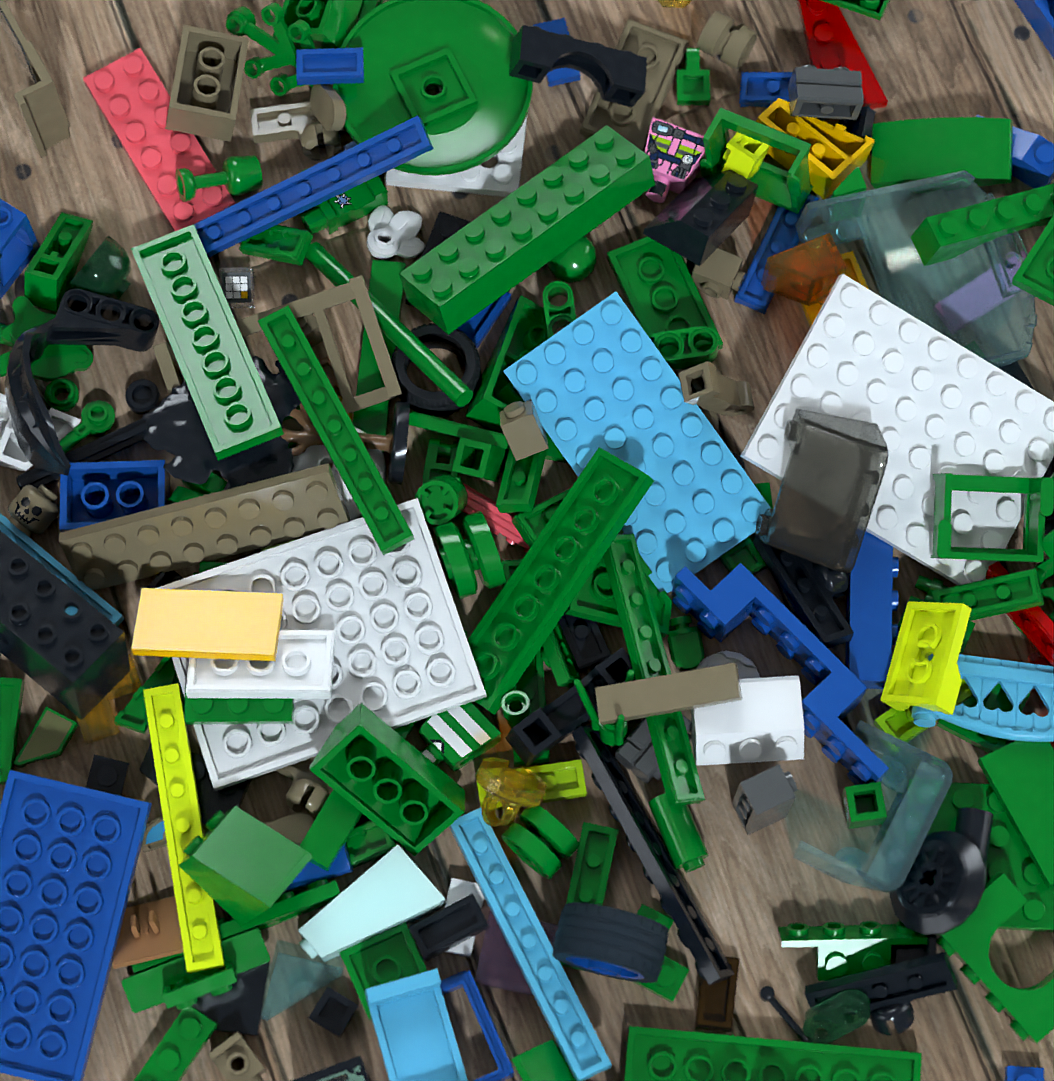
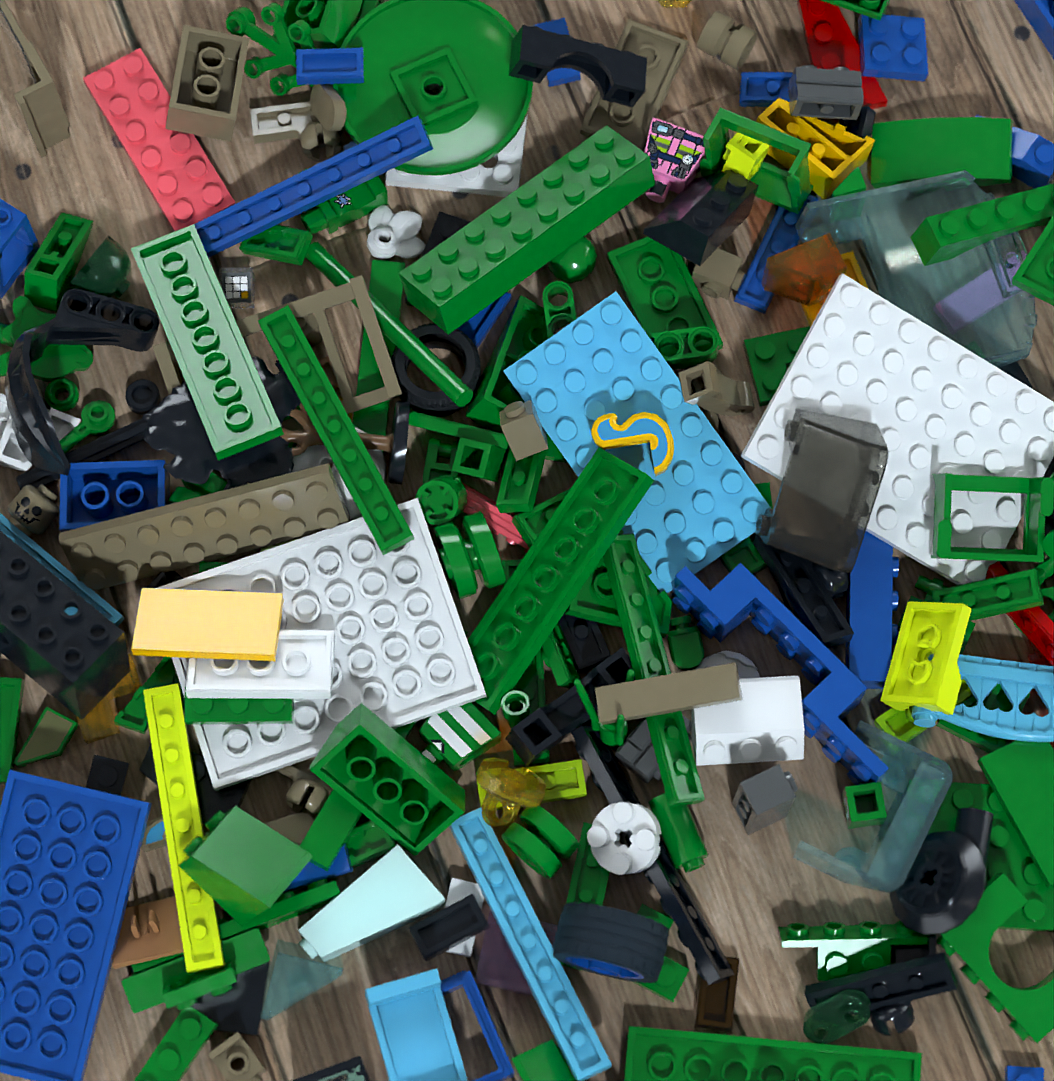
green piece [176,156,263,202] -> none
black plate [308,986,359,1038] -> none
green plate [339,922,427,1020] -> none
green plate [676,48,710,106] -> none
black hinge [759,986,815,1043] -> none
none -> white plate [587,802,661,875]
none -> animal [591,412,674,477]
none -> green plate [743,326,810,407]
none -> blue plate [858,14,929,81]

